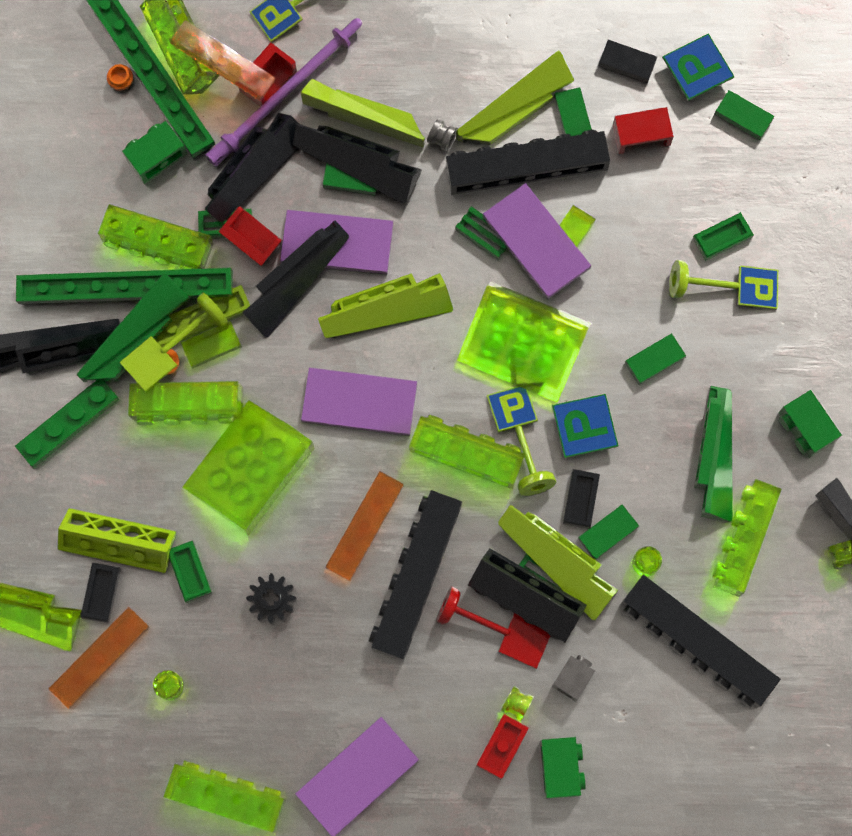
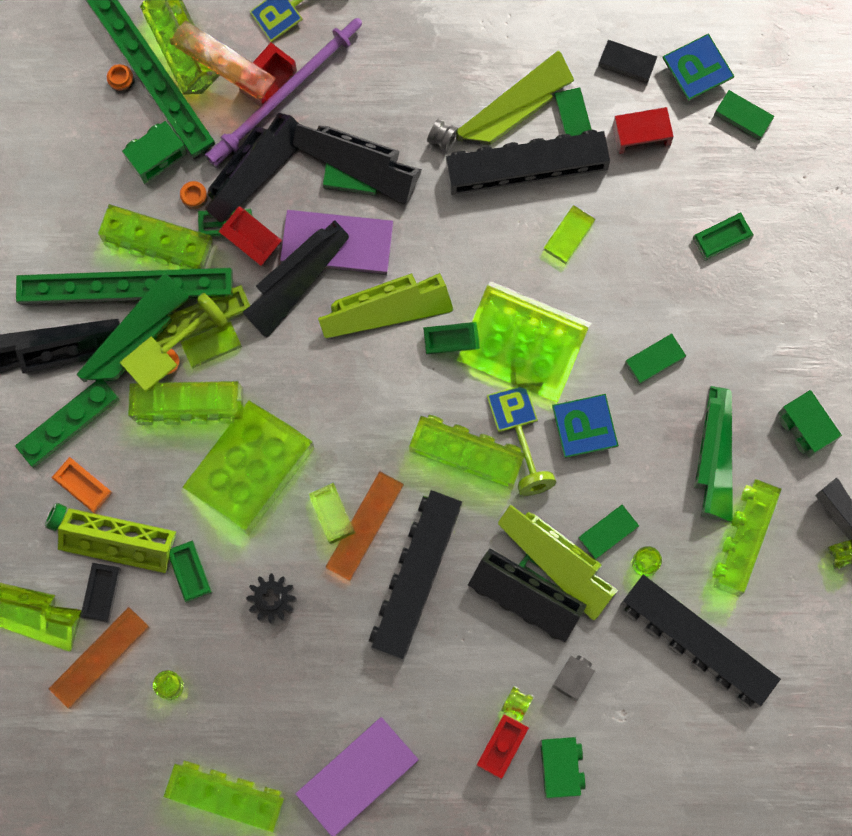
lime wedge [301,79,425,148] -> none
medium lavender tile [301,367,417,436] -> none
red piece [436,586,550,669] -> none
green tile [455,206,507,260] -> none
medium lavender tile [483,183,591,299] -> none
black tile [563,469,600,529] -> none
lime piece [669,260,779,310] -> none
none -> green tile [45,503,67,532]
none -> orange tile [51,457,112,513]
none -> orange tile [180,181,208,210]
none -> clear neon green tile [309,482,356,544]
none -> green tile [423,322,480,354]

